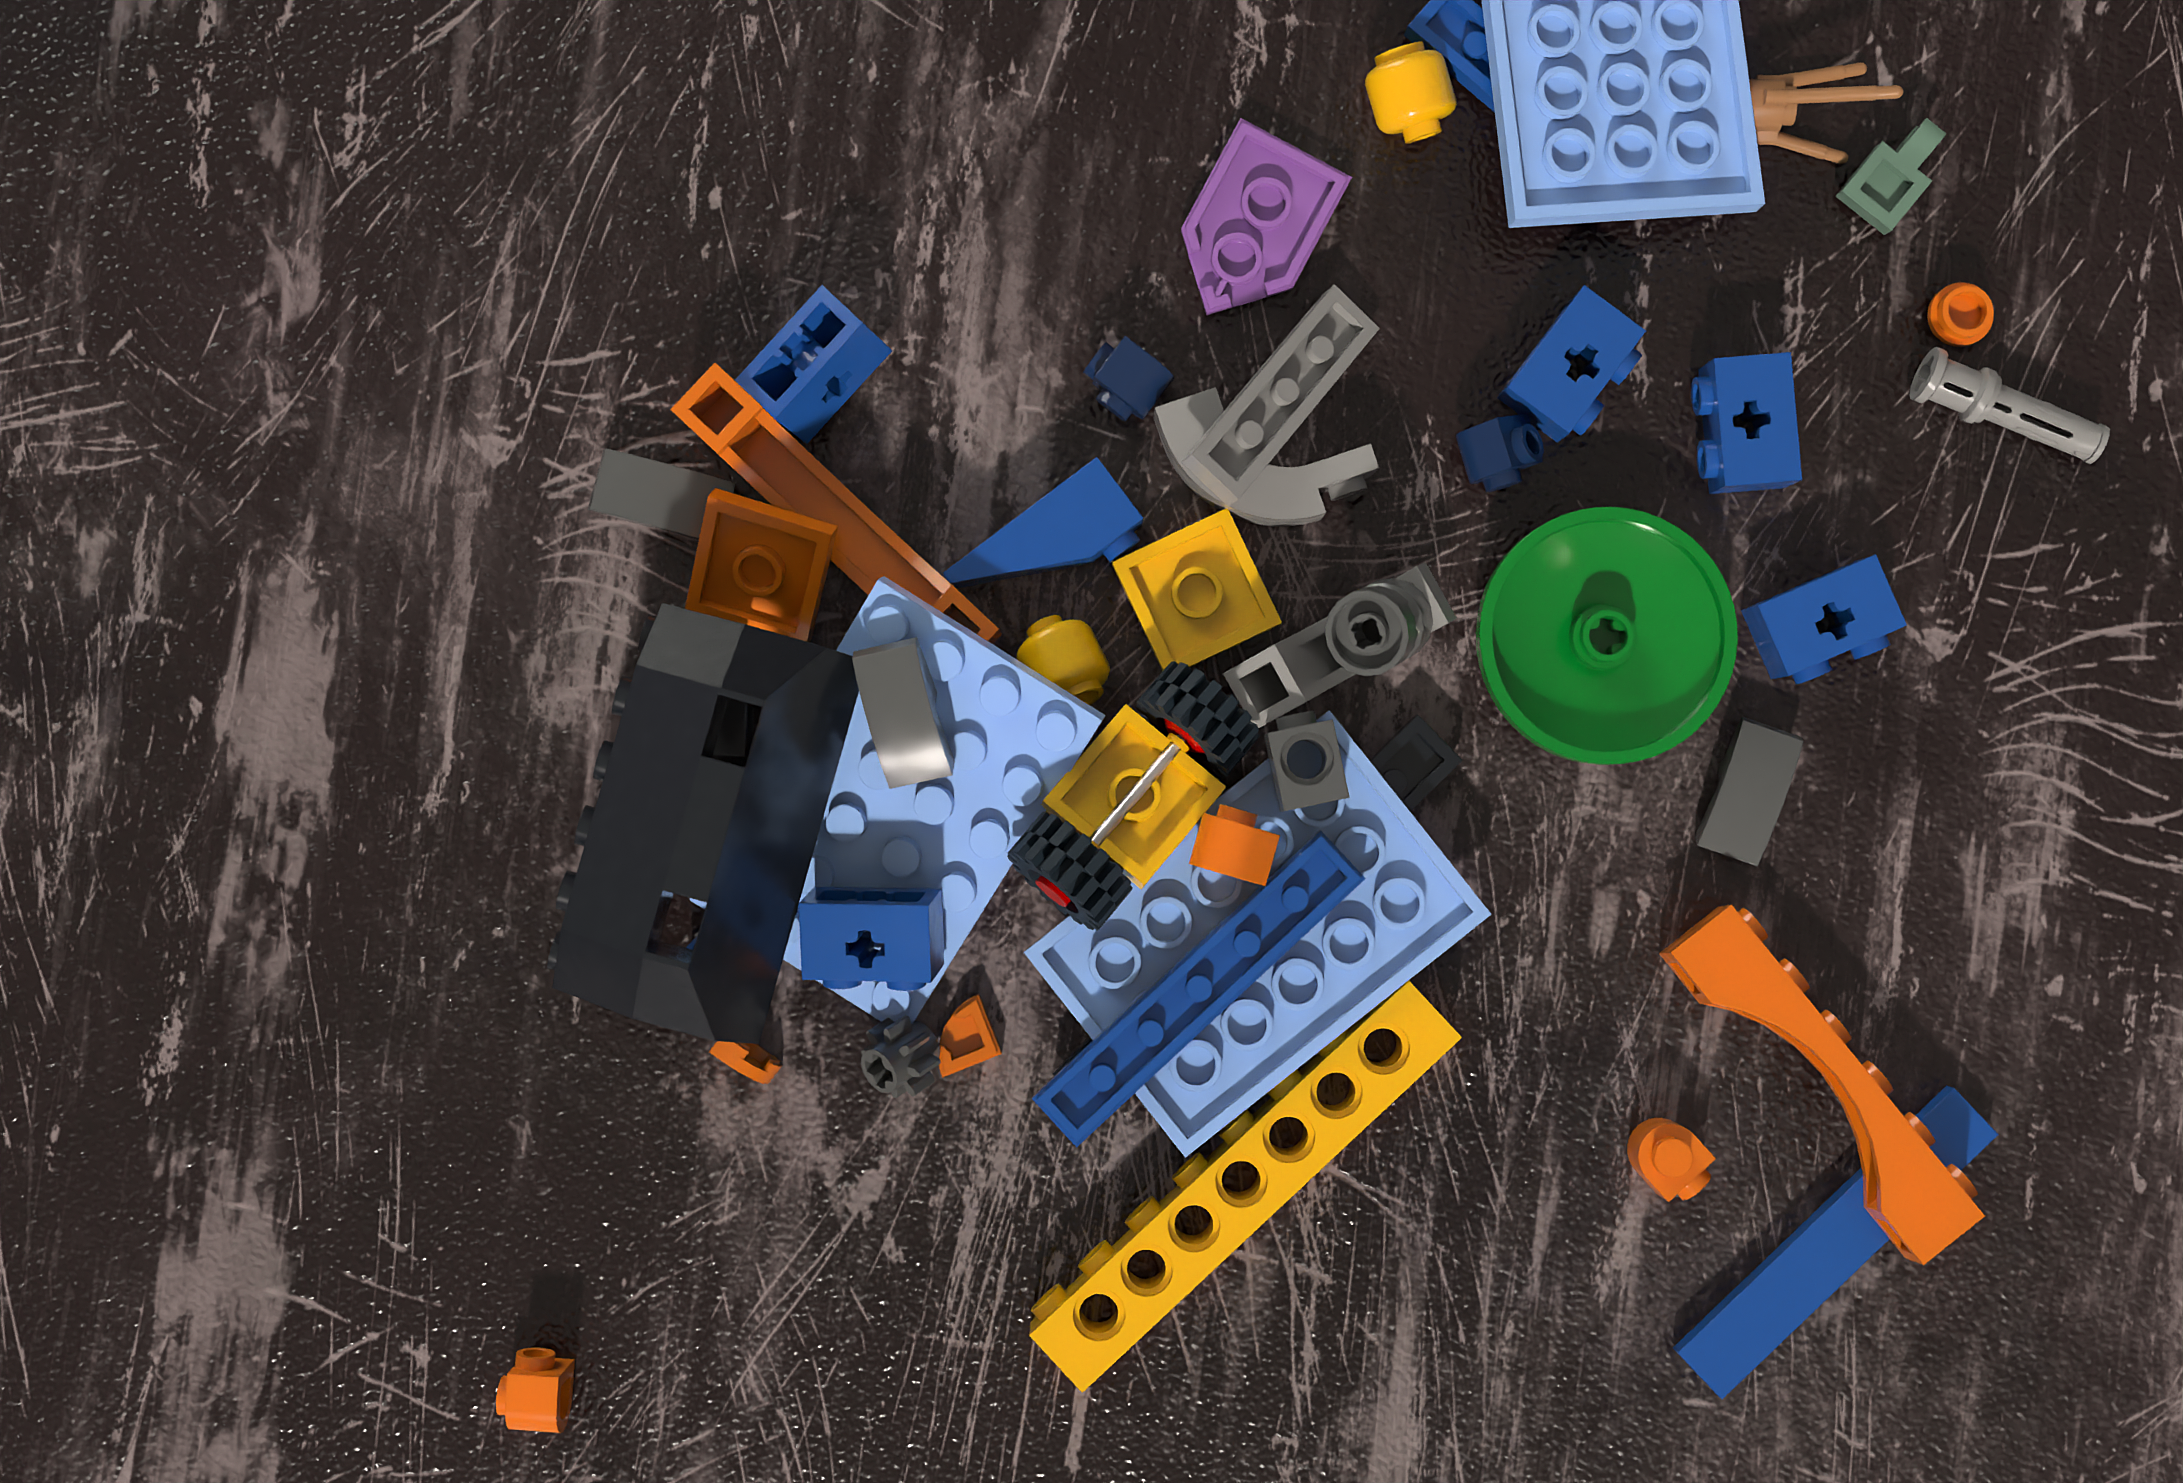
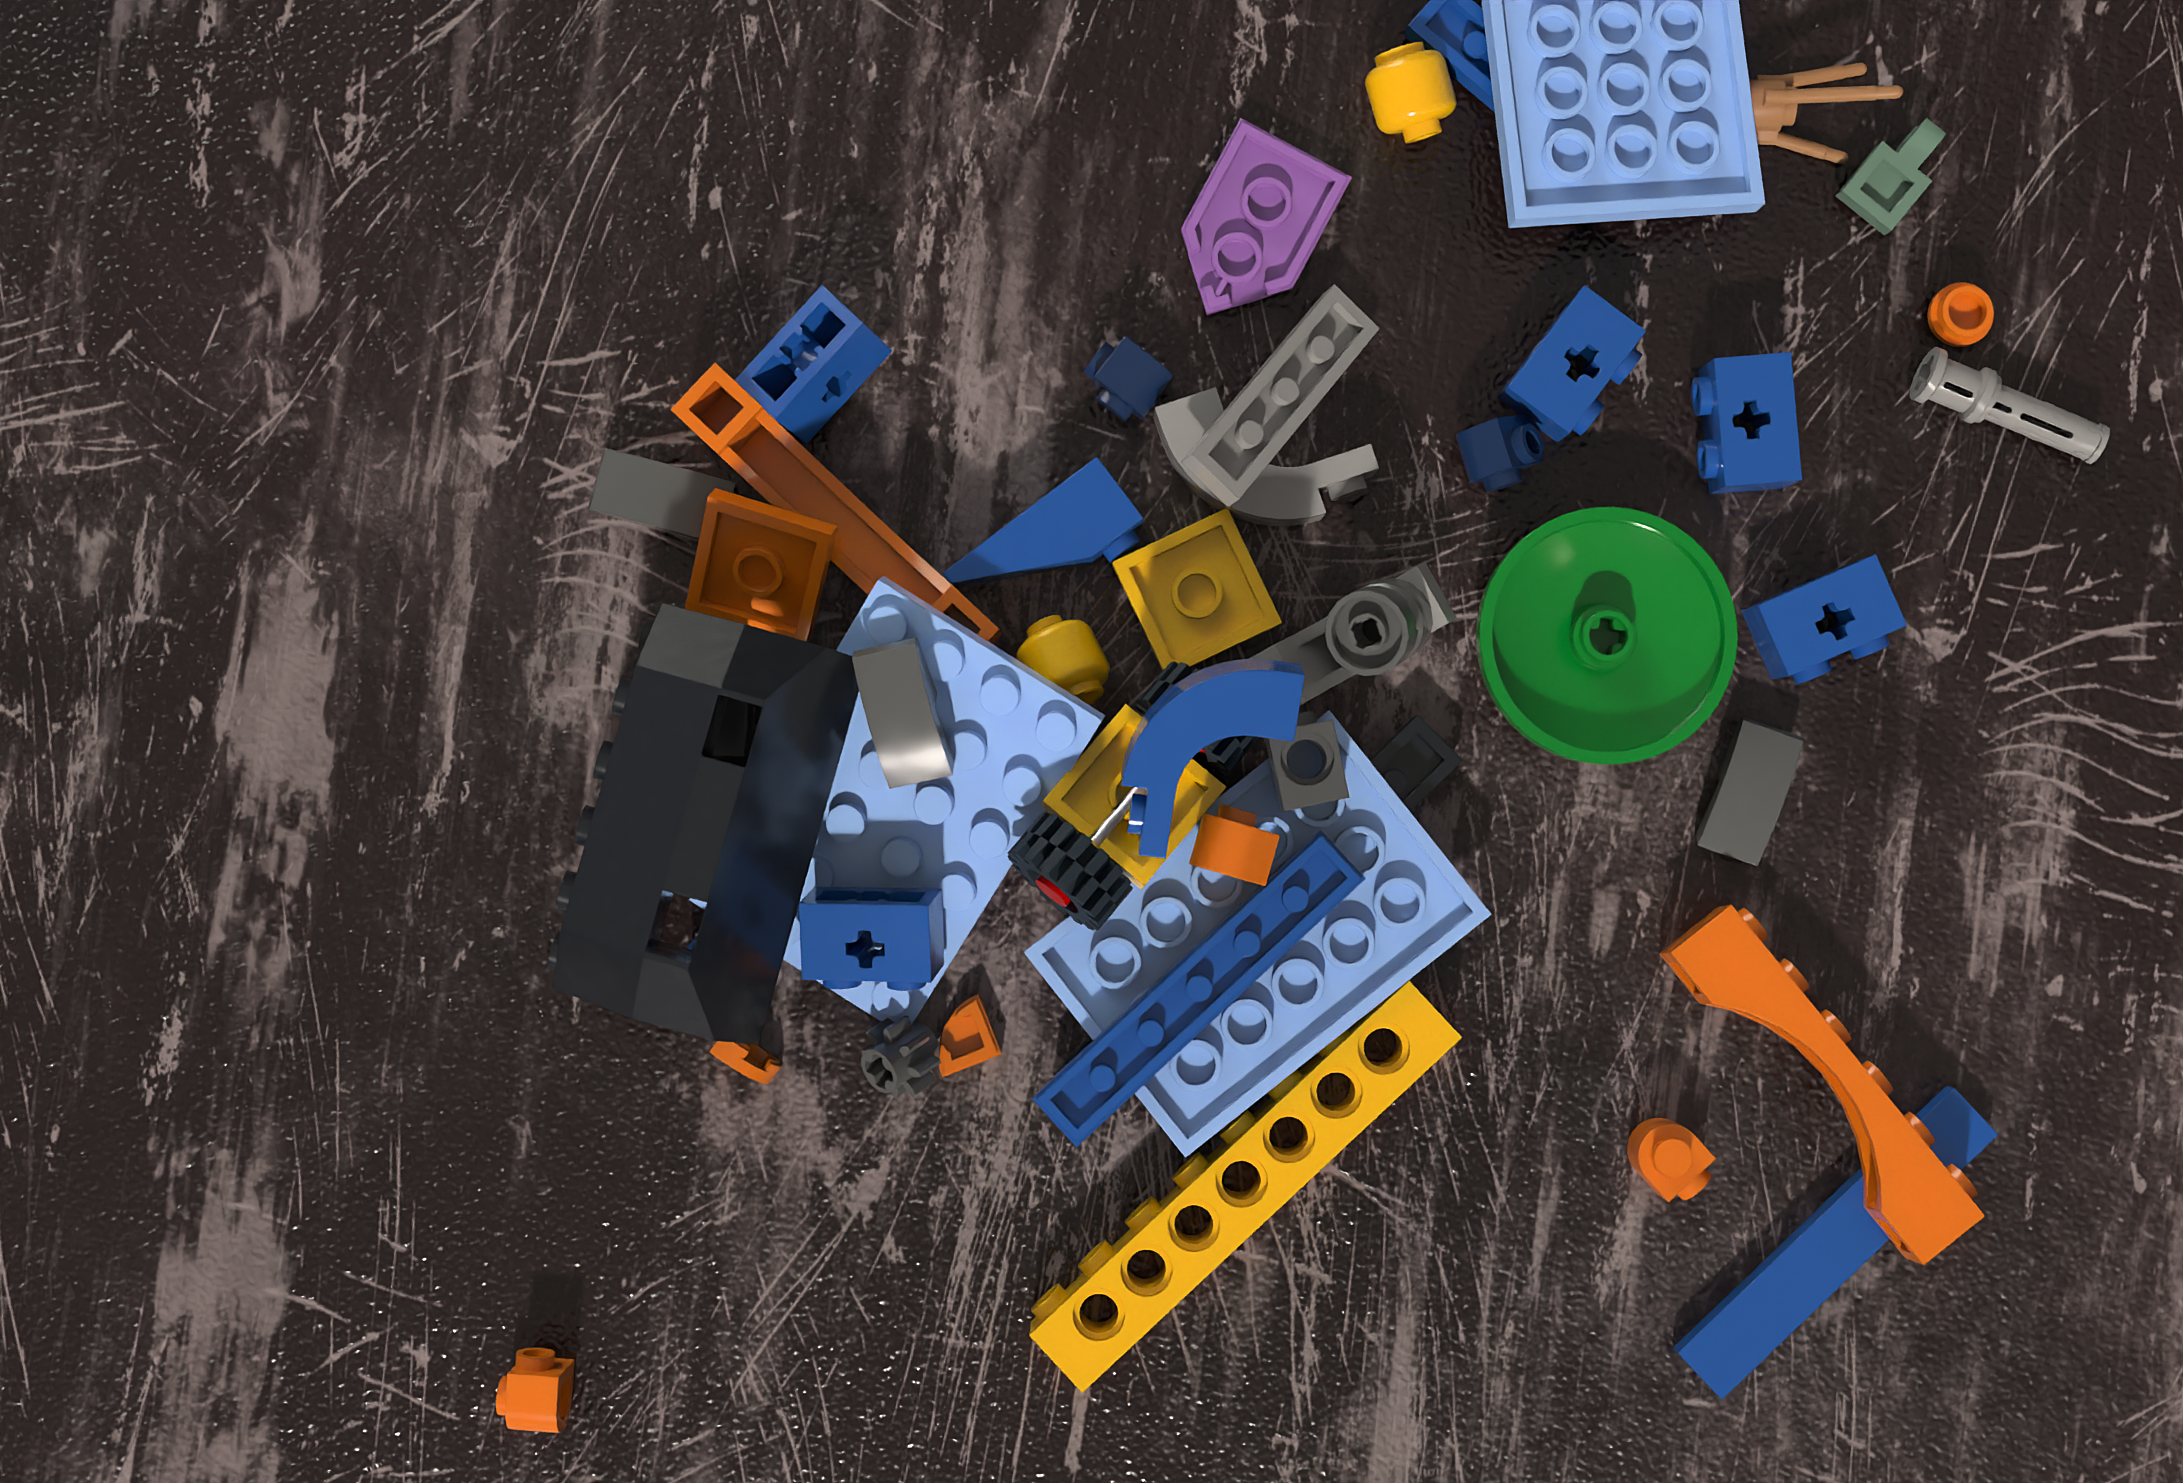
none -> blue arch [1121,659,1305,859]

